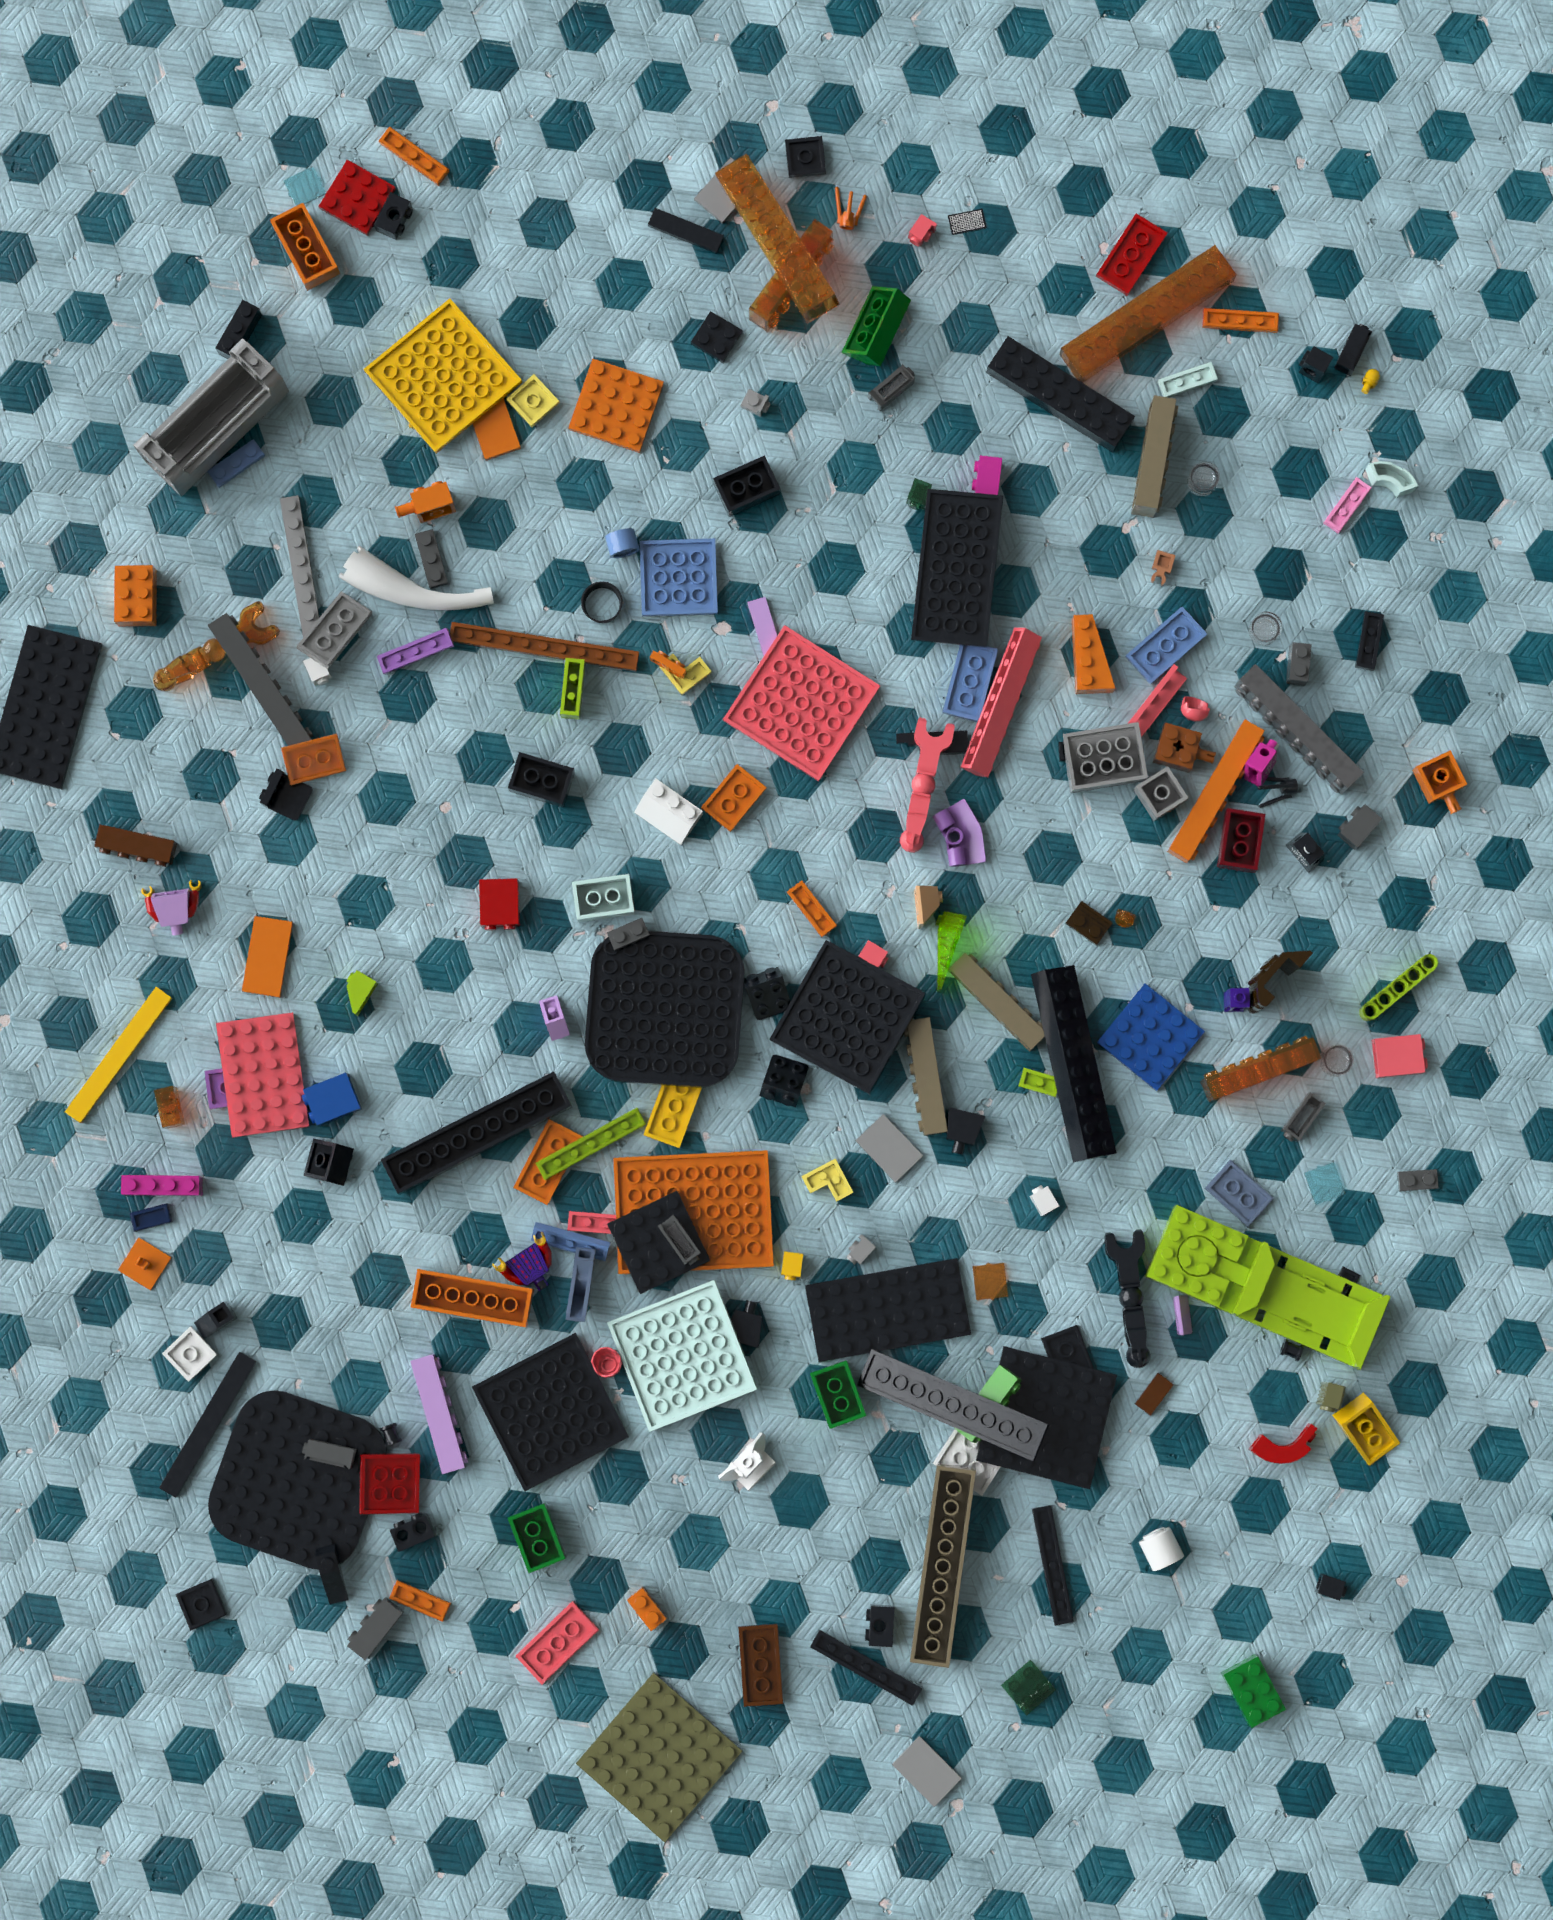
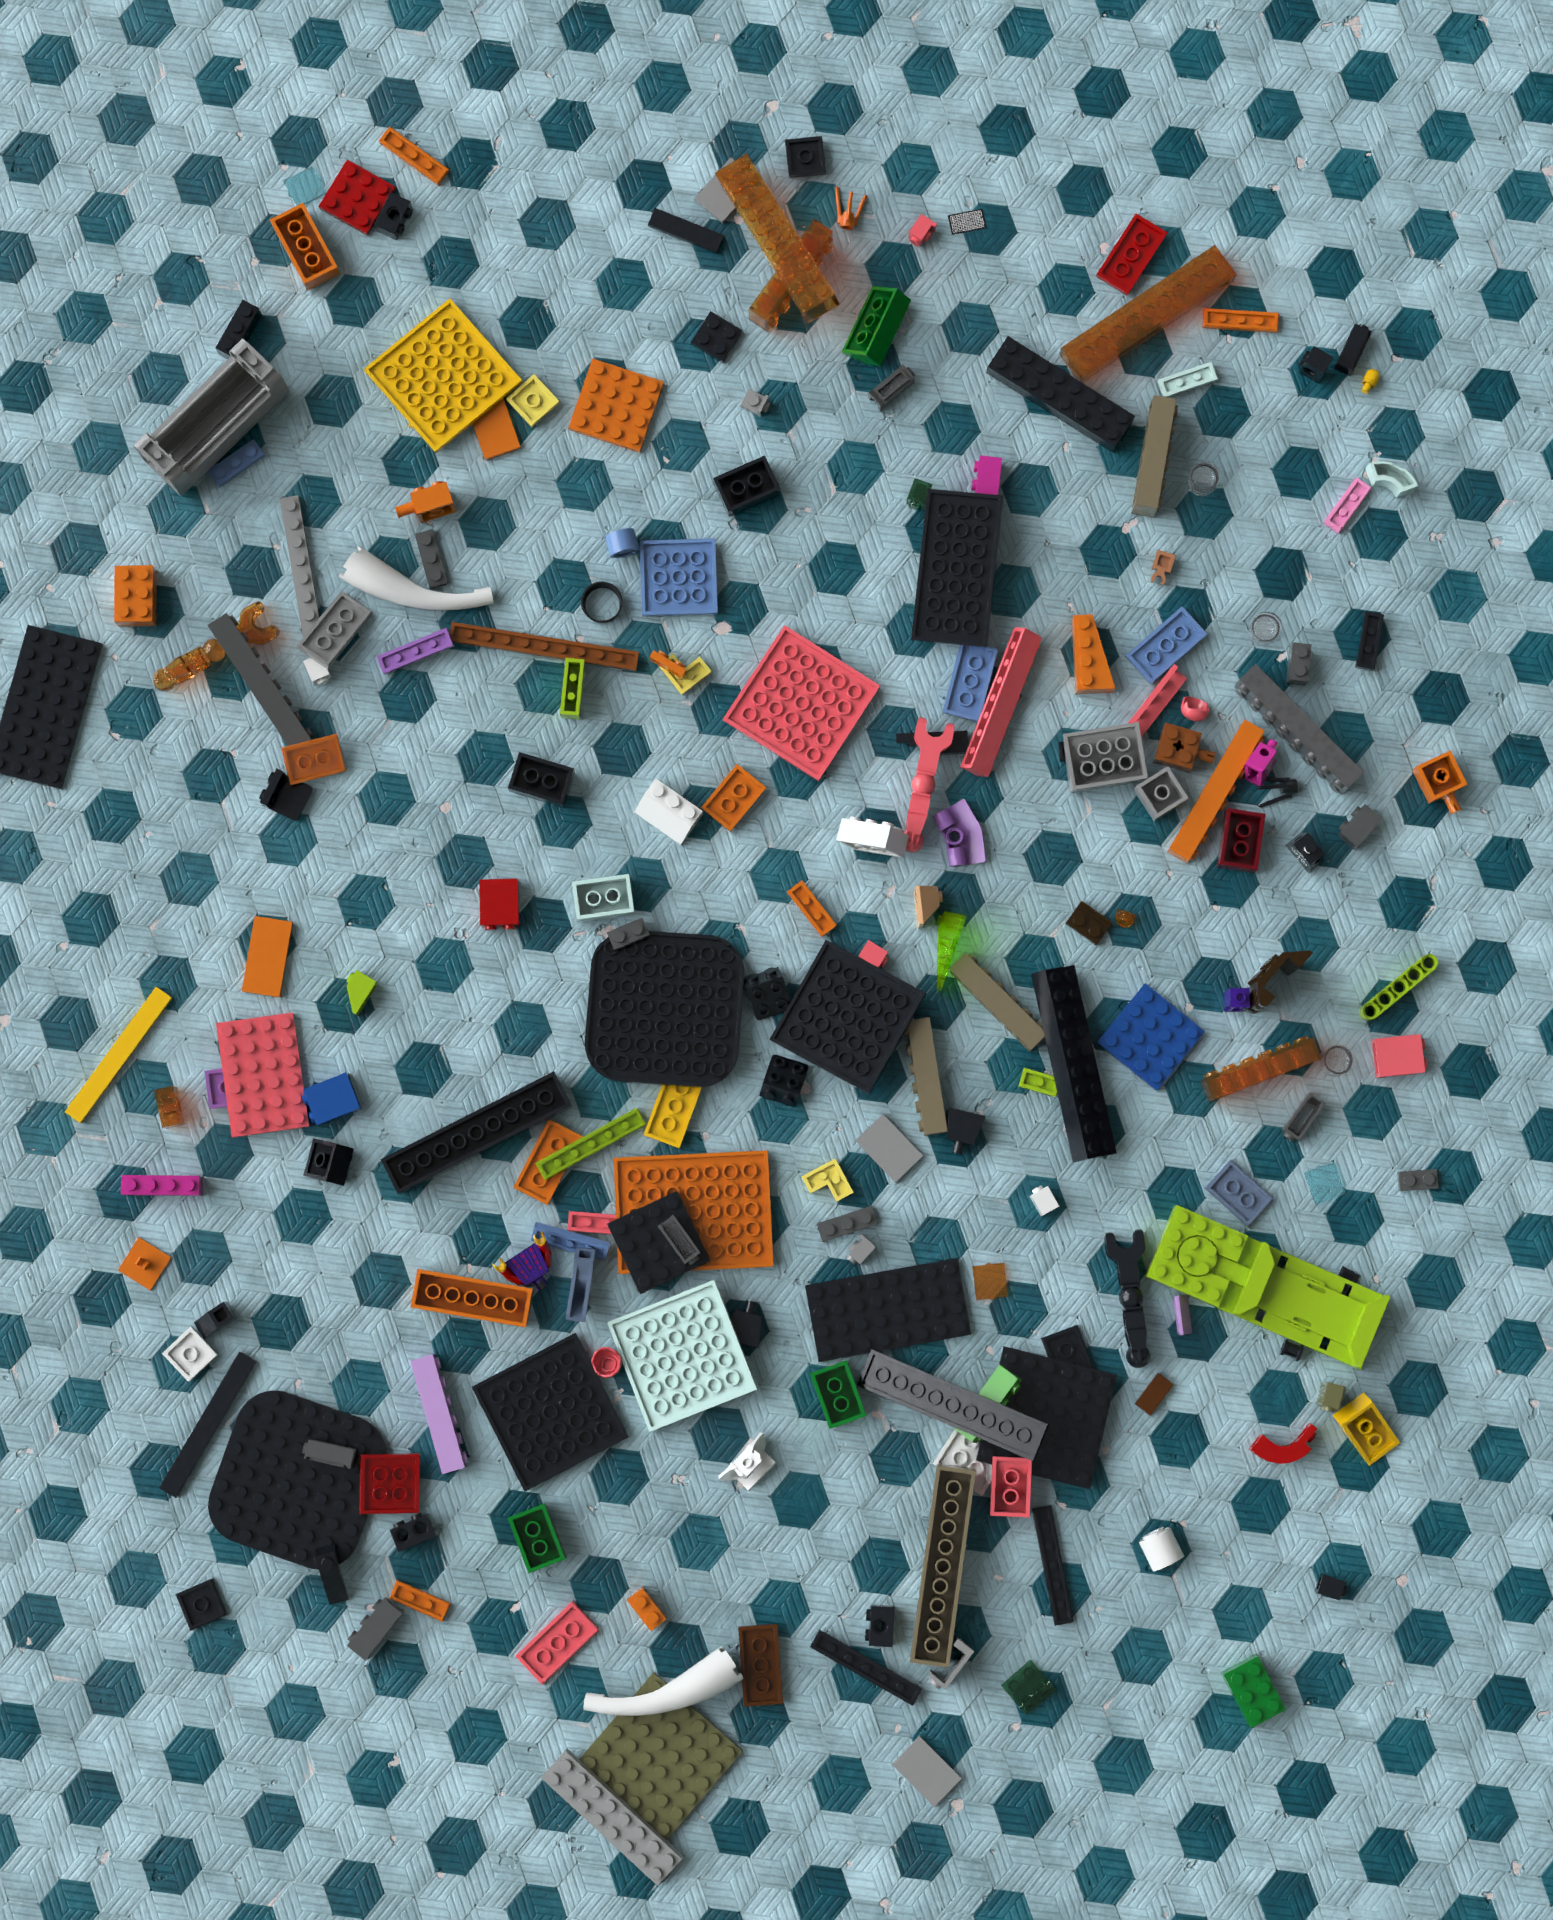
reddish brown brick [94,824,177,867] -> none
dark blue tile [129,1203,173,1232] -> none
lavender torso [141,880,201,935] -> none
black bush [379,1423,402,1447] -> none
lavender slope [539,995,570,1041] -> none
lavender tile [747,597,777,656] -> none
yellow brick [781,1251,803,1281] -> none
none -> light grey plate [541,1748,684,1886]
none -> white brick [583,1646,744,1716]
none -> dark grey plate [817,1206,878,1242]
none -> white brick [836,817,909,858]
none -> light grey panel [928,1636,974,1690]
none -> coral slope [989,1456,1032,1518]

